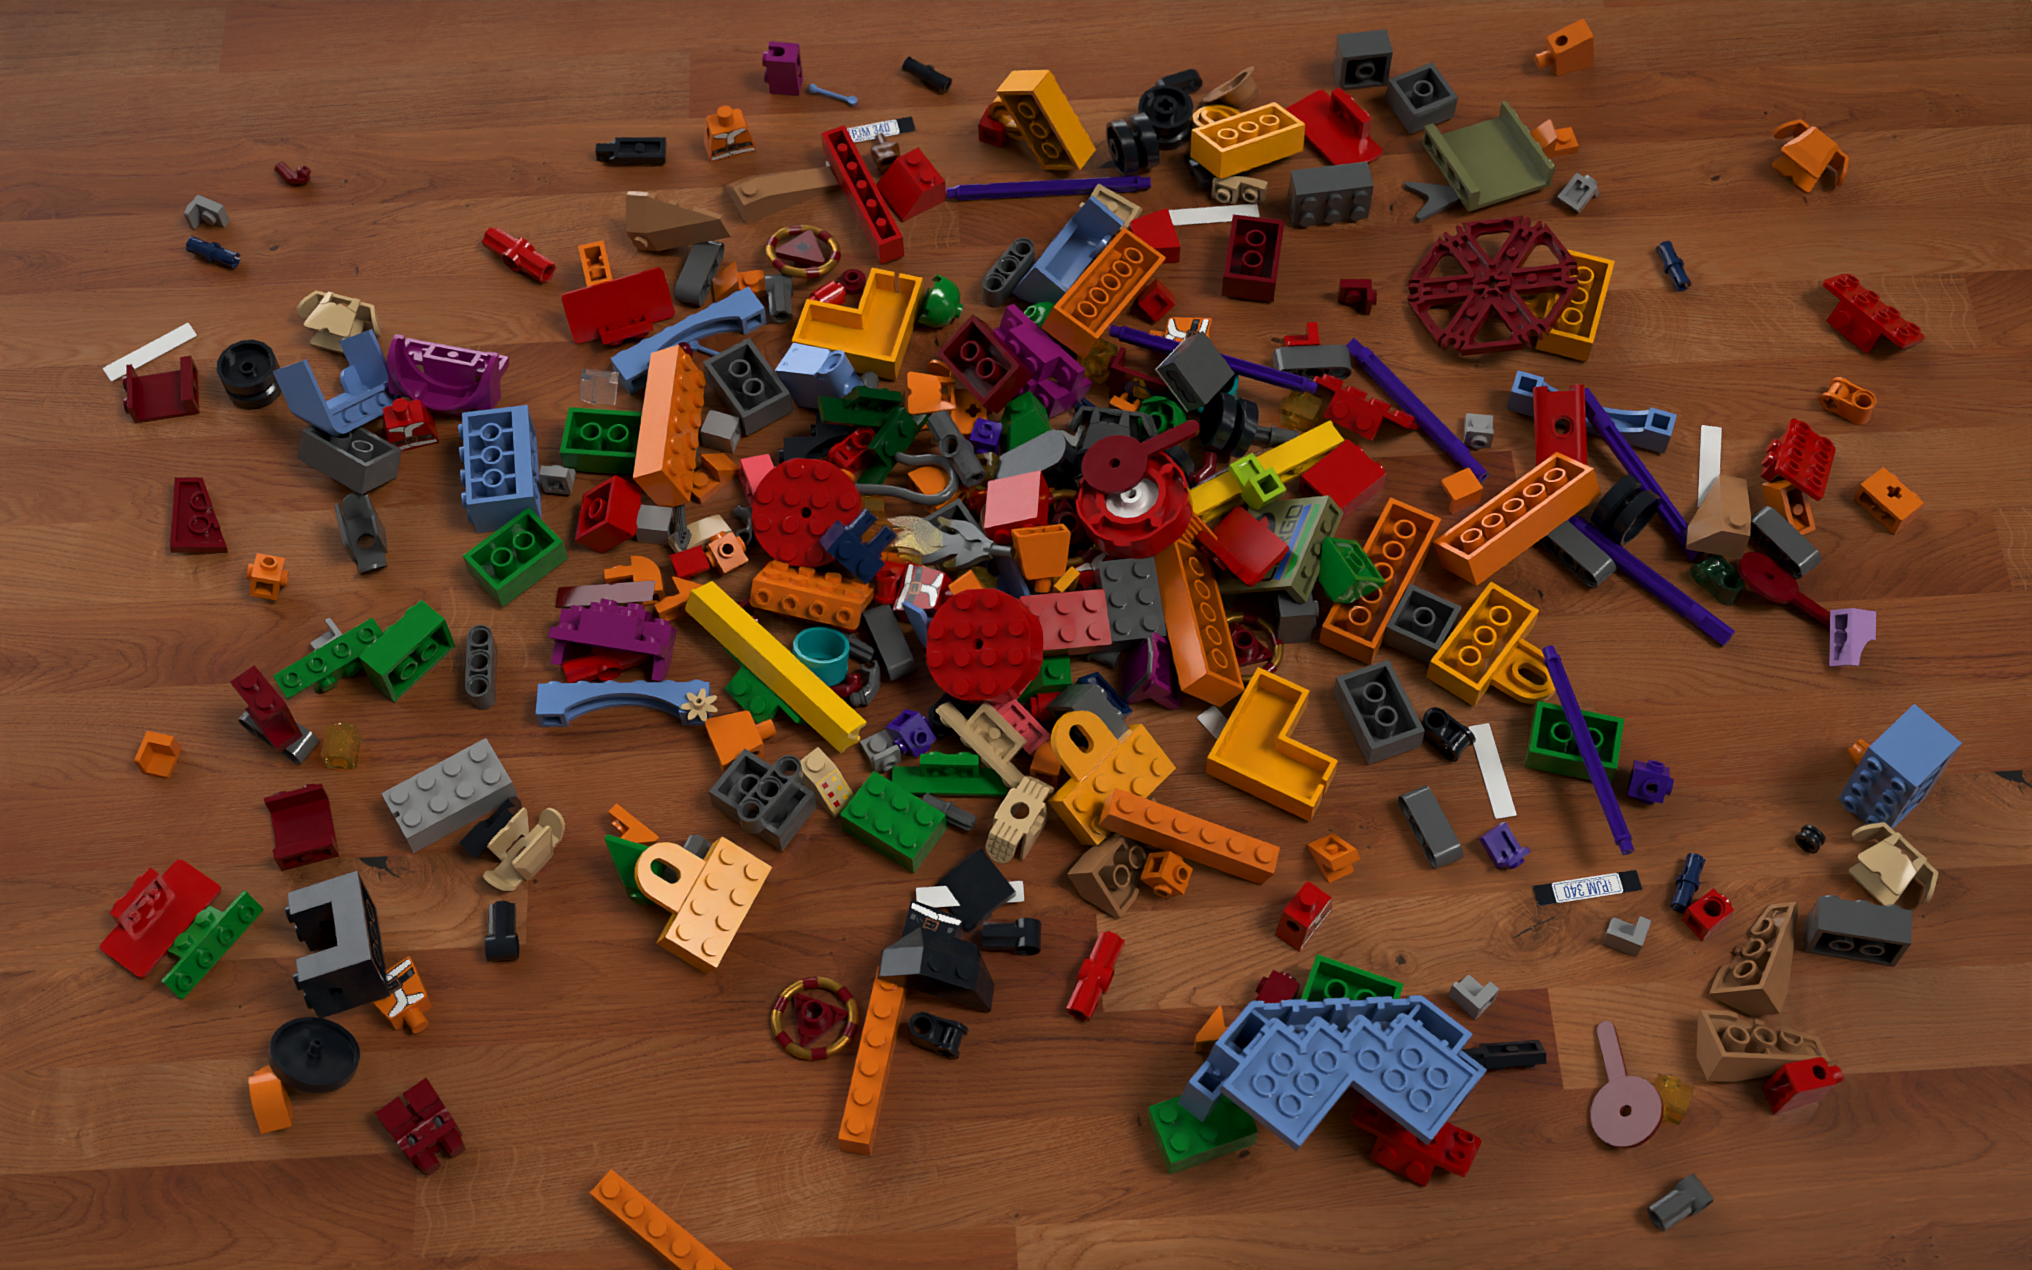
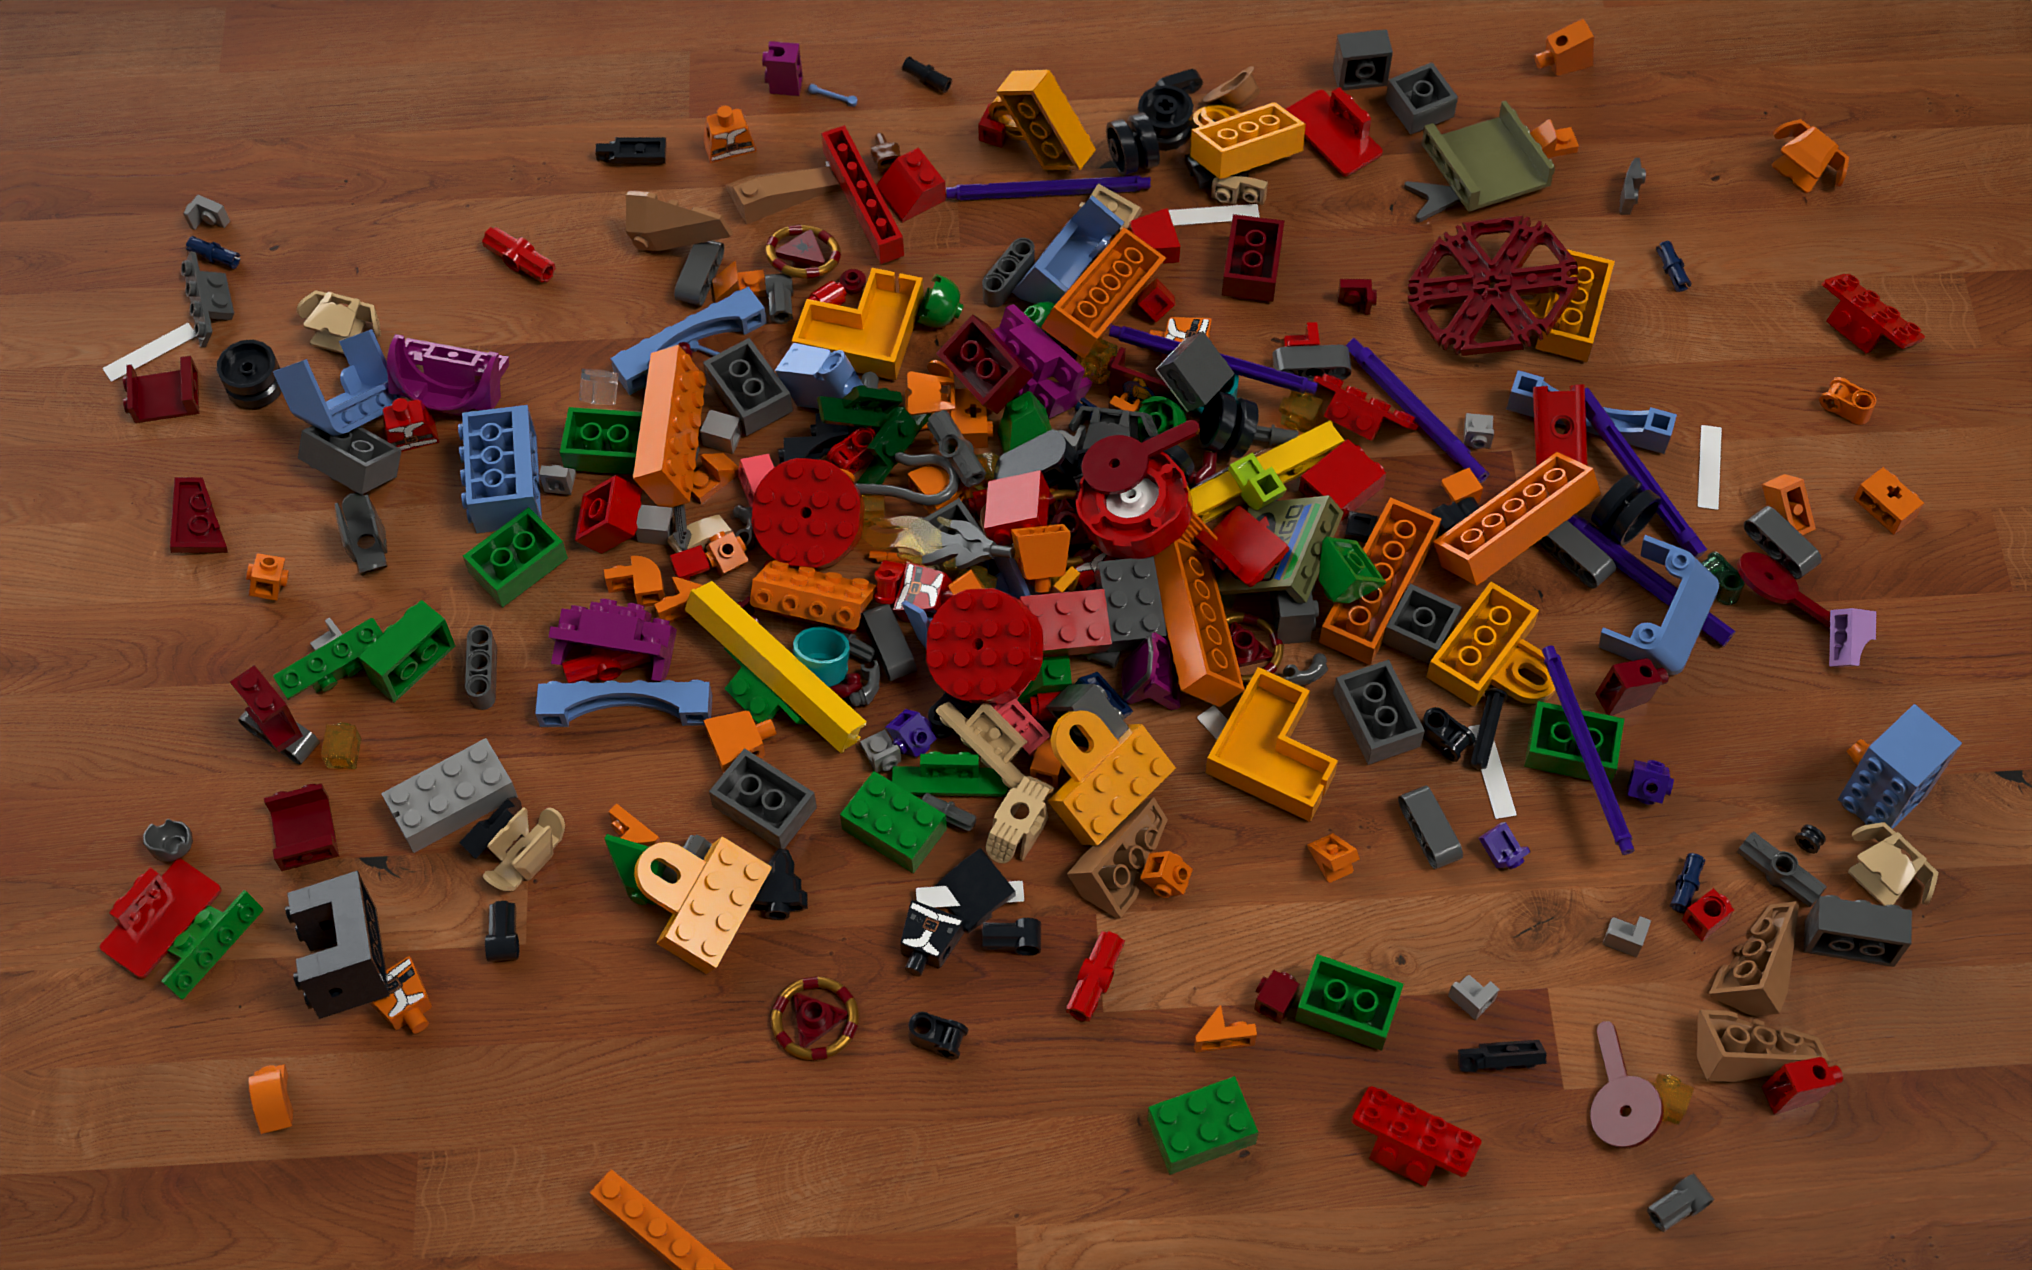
orange panel [134,731,182,779] -> none
black piece [268,1017,360,1093] -> none
dark red arm [274,162,311,184] -> none
dark red hips [375,1078,466,1176] -> none
sticker [555,580,656,607] -> none
red bracket [561,267,675,346] -> none
orange brick [578,240,613,287] -> none
tan plant [681,688,718,722] -> none
dark grey beam [737,755,804,834] -> none
tan slope [800,747,855,818] -> none
dark blue brick [819,507,898,584] -> none
orange brick [838,966,908,1156] -> none
sticker [847,116,916,143] -> none
black wedge [877,927,995,1013] -> none
dark purple bracket [969,418,1003,463] -> none
orange brick [1098,788,1280,885] -> none
medium blue brick [1178,995,1487,1151] -> none
red torso [1275,881,1332,952] -> none
dark grey brick [1287,161,1374,227] -> none
sticker [1533,870,1642,906] -> none
light grey bracket [1558,173,1600,214] -> none
medium nougat wedge [1686,474,1751,559] -> none
red bracket [1760,418,1836,501] -> none
none -> dark grey hair [143,819,193,862]
none -> dark grey bracket [181,251,234,347]
none -> black rock [751,849,808,920]
none -> dark grey piece [1283,653,1328,686]
none -> black tile [1344,511,1377,543]
none -> black leg [1431,497,1480,539]
none -> black axle [1470,688,1508,770]
none -> dark red torso [1595,658,1669,716]
none -> medium blue windscreen [1599,535,1719,675]
none -> flat silver slope [1620,158,1646,215]
none -> dark grey piece [1737,831,1827,907]

